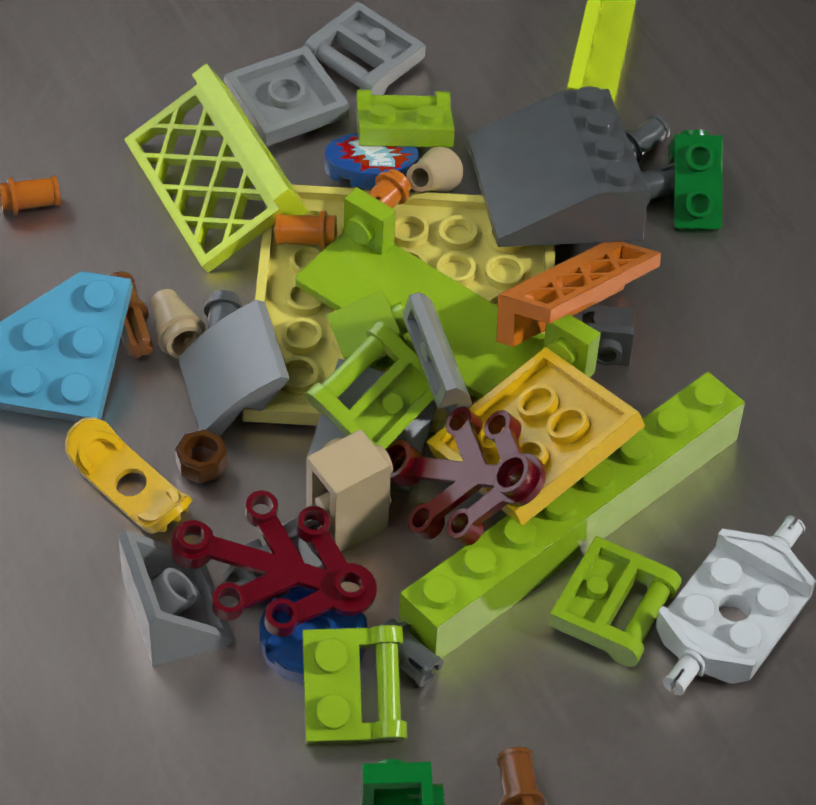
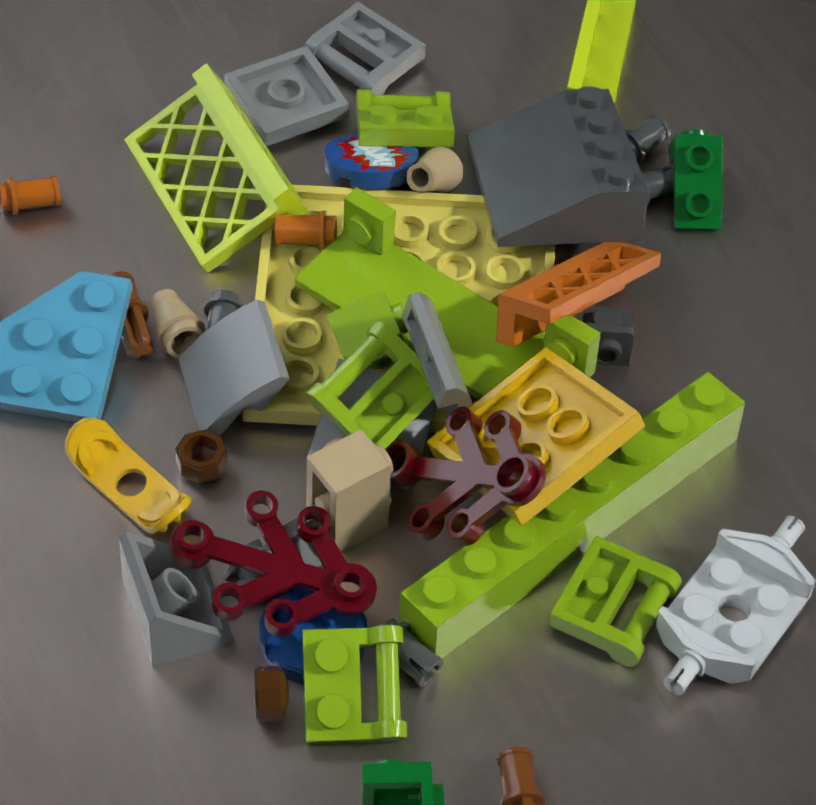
orange pin [368,169,411,208] -> none
none -> reddish brown tile [254,666,289,722]

